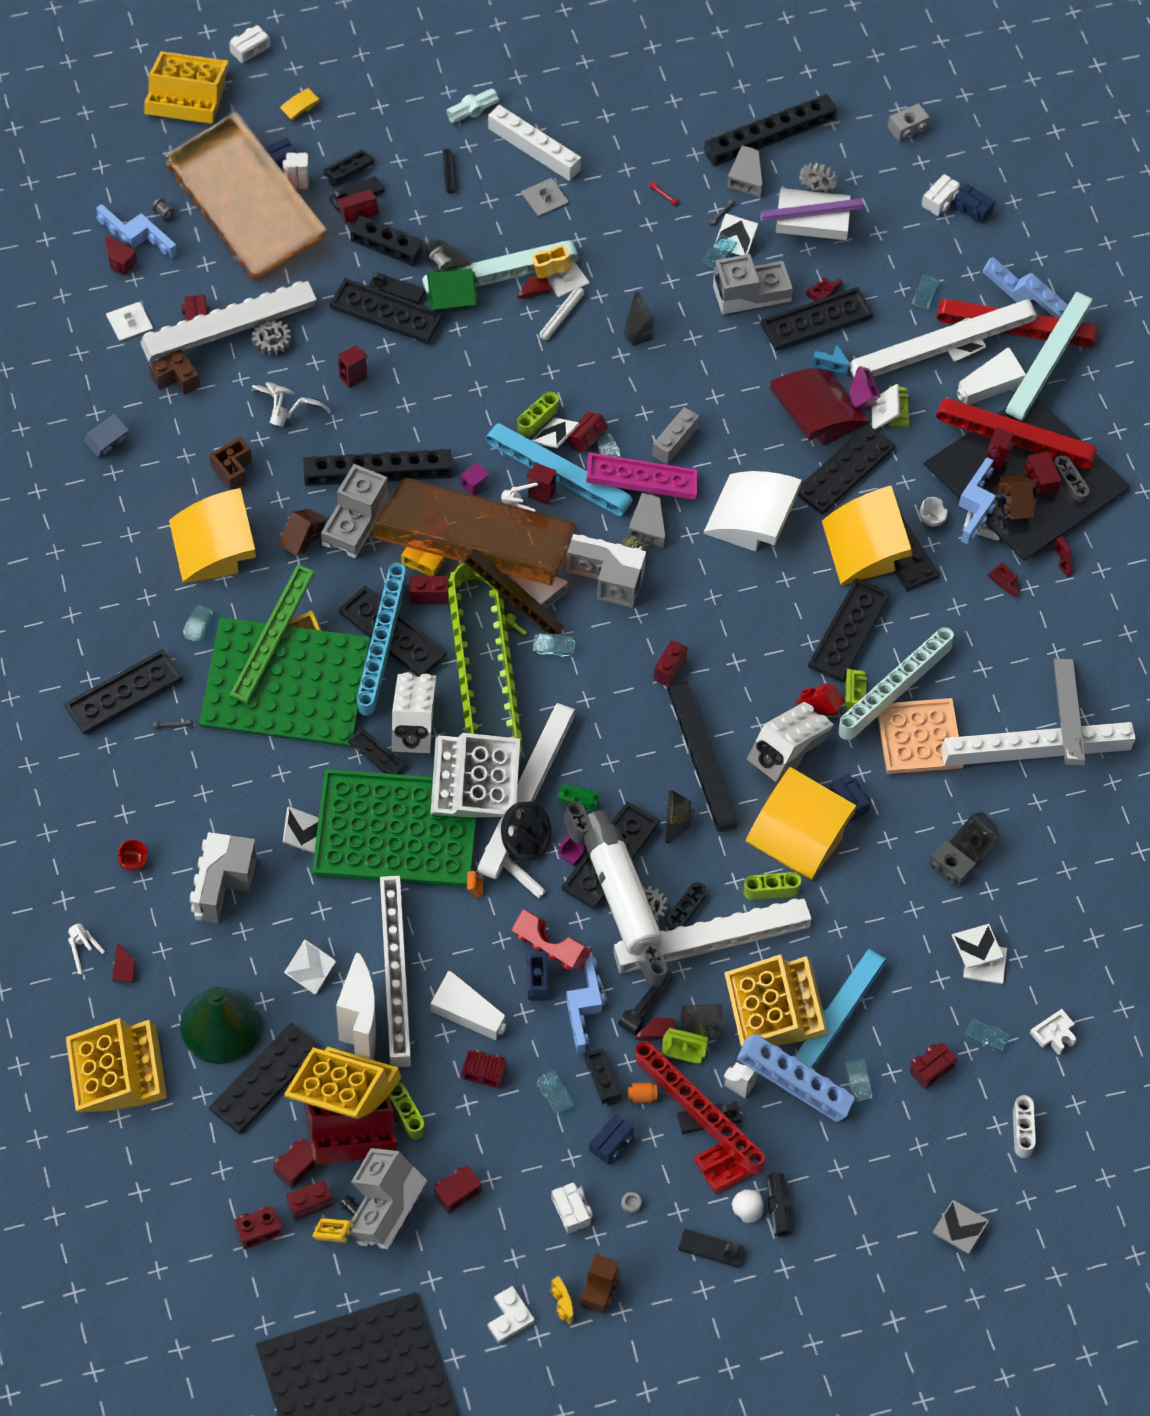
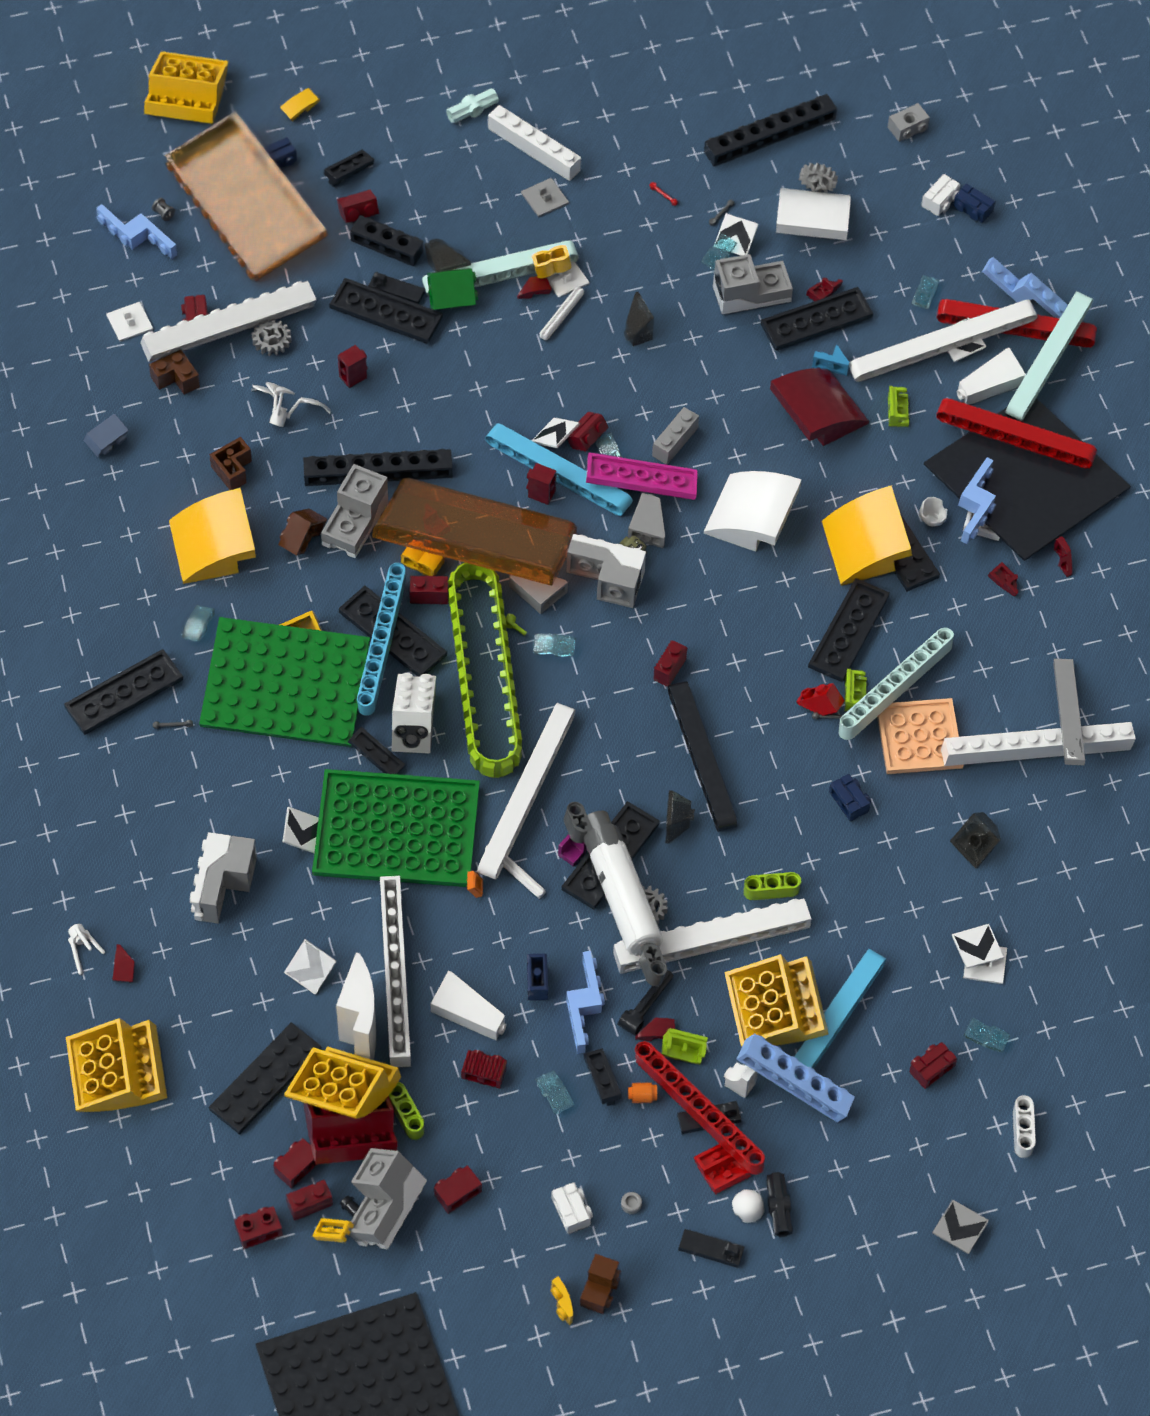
dark red slope [105,235,137,276] -> none
red hair [118,839,147,871] -> none
dark green cone [180,987,261,1064] -> none
white brick [229,25,270,63] -> none
bright green tile [230,564,315,705] -> none
white brick [283,153,309,189] -> none
black hinge [329,176,384,212] -> none
light grey bush [429,247,453,271] -> none
white slope [431,733,520,817] -> none
black axle [443,148,455,194] -> none
magenta panel [461,463,489,496] -> none
dark brown piece [464,549,564,639] -> none
white plate [488,1286,535,1343] -> none
white plant [501,482,538,513] -> none
black wedge [501,802,551,861] -> none
arch [512,909,592,971] -> none
lime beam [517,392,559,438] -> none
green hinge [558,784,599,811] -> none
dark blue brick [589,1114,634,1164] -> none
black beam [667,882,707,930] -> none
clear smoke slope [680,1004,724,1037] -> none
light grey slope [727,146,762,197] -> none
yellow slope [745,767,856,881] -> none
white piece [747,702,834,782] -> none
medium lavender axle [760,199,863,221] -> none
black plate [797,424,895,515] -> none
clear light blue slope [845,1059,873,1102] -> none
magenta slope [849,366,880,411] -> none
white piece [872,384,900,430] -> none
dark grey brick [929,840,976,888] -> none
dark red brick [985,427,1014,471] -> none
reddish brown brick [998,475,1034,519] -> none
dark red brick [1024,452,1062,496] -> none
white plate [1030,1009,1076,1055] -> none
dark grey beam [1054,456,1090,502] -> none

